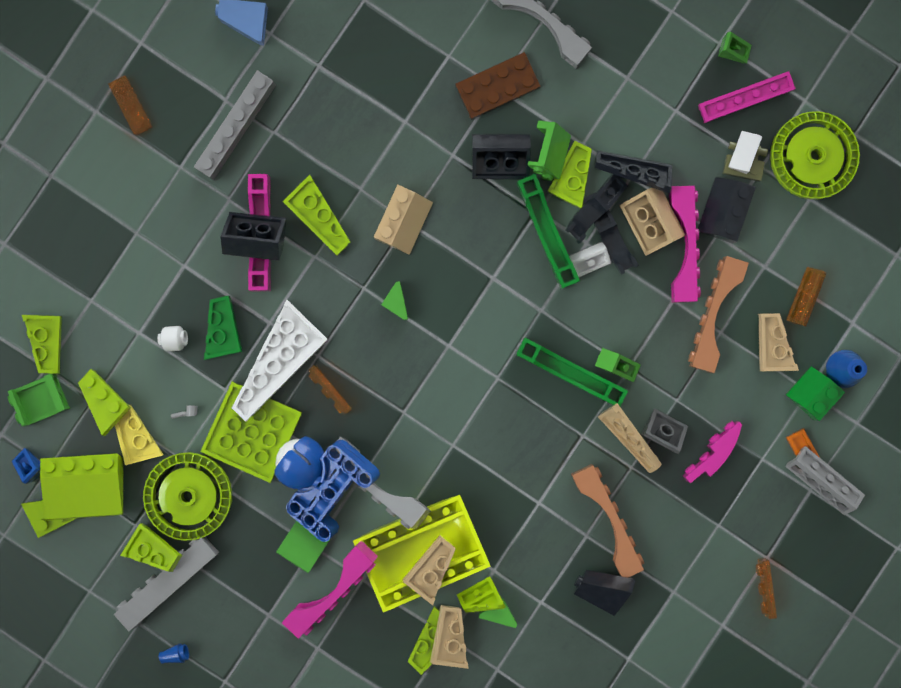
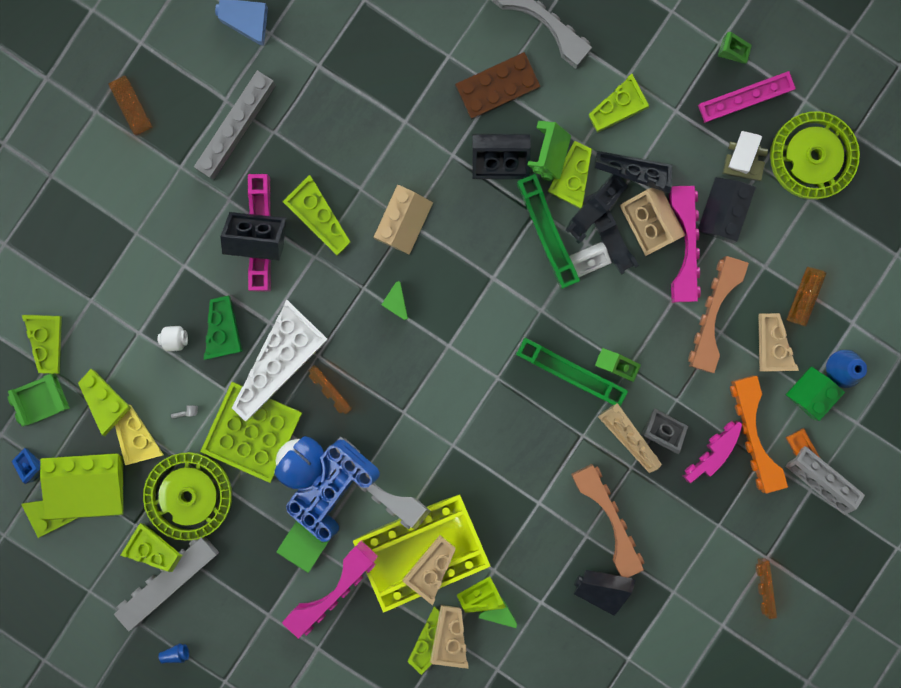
none -> lime wing [589,73,649,133]
none -> orange arch [730,376,788,494]

